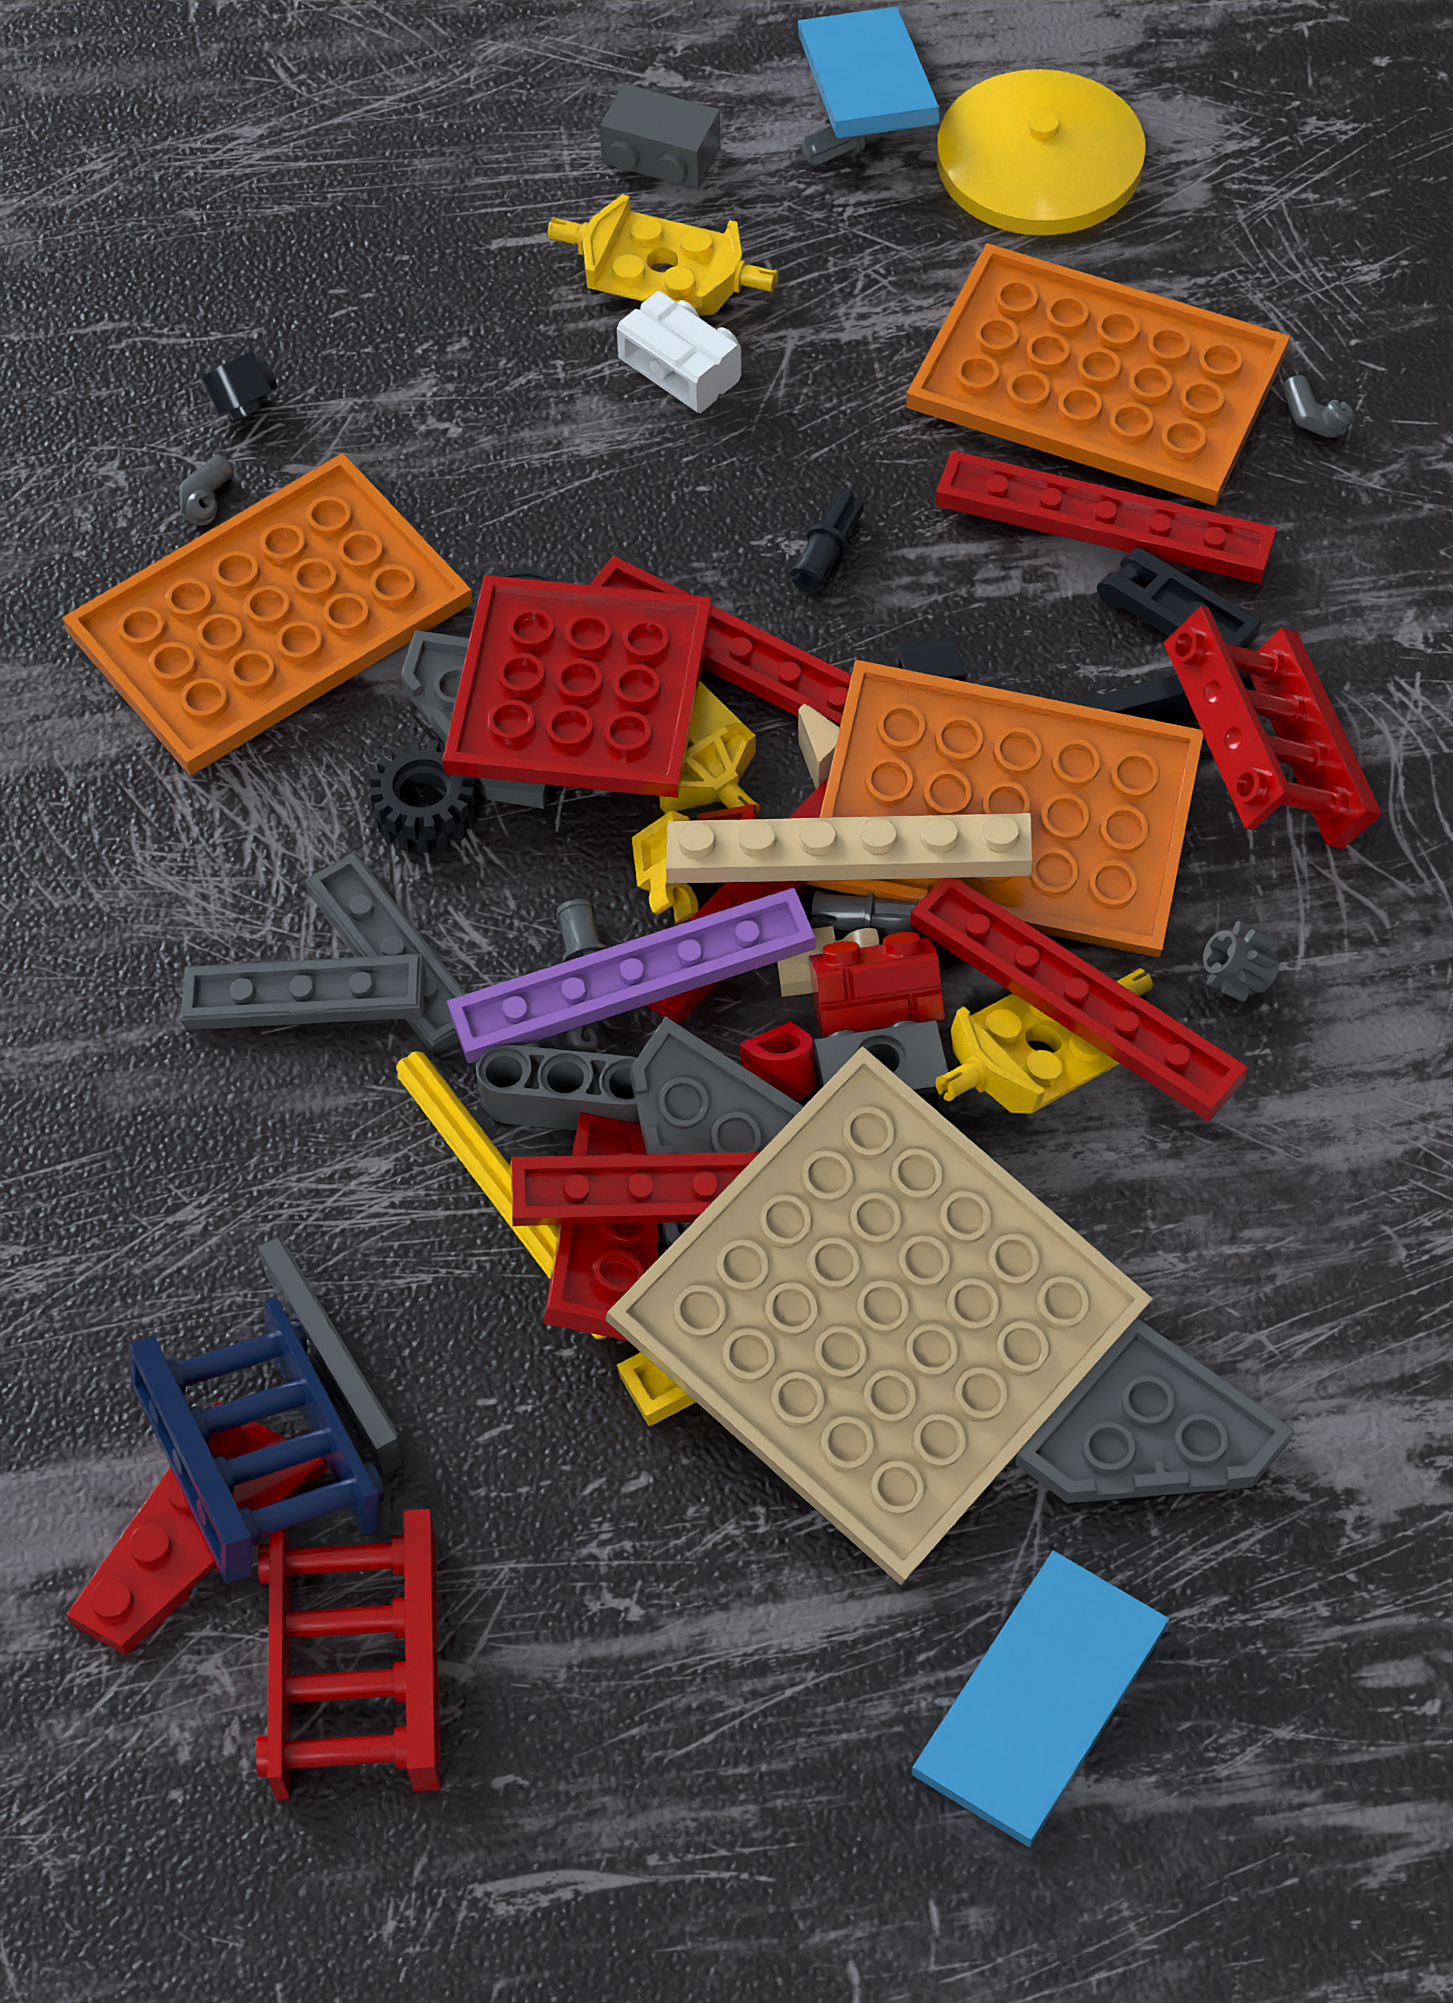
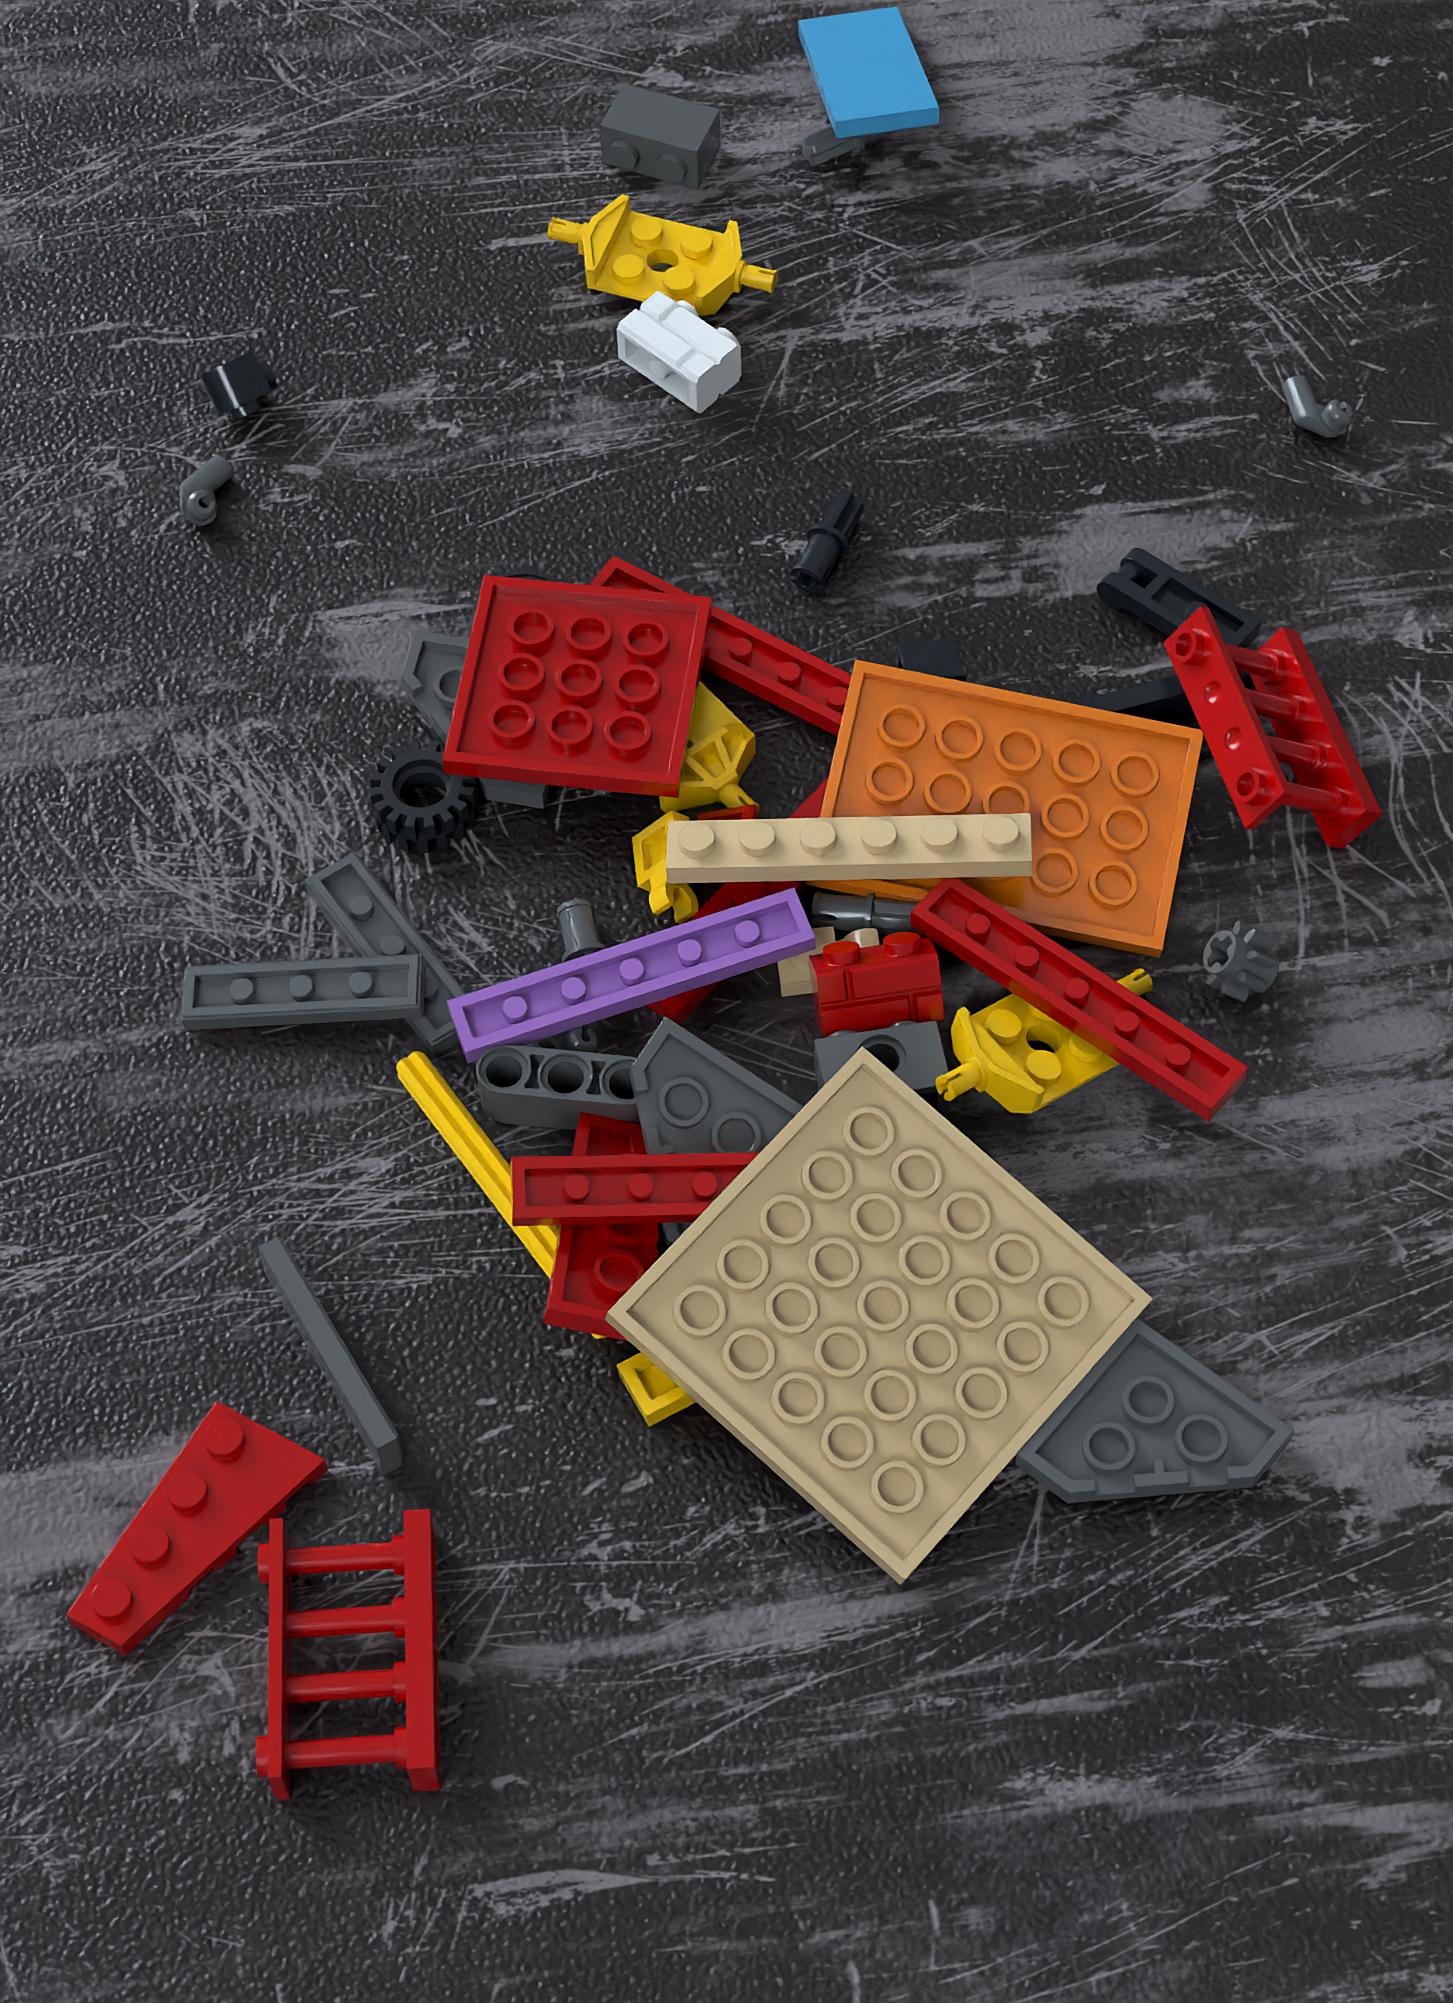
orange plate [62,453,473,776] -> none
dark blue fence [129,1297,384,1584] -> none
red plate [739,1022,818,1104] -> none
tan slope [798,704,840,789] -> none
orange plate [906,243,1290,506] -> none
dark azure tile [912,1550,1169,1848] -> none
red plate [935,450,1277,584] -> none
yellow dish [937,69,1146,235] -> none

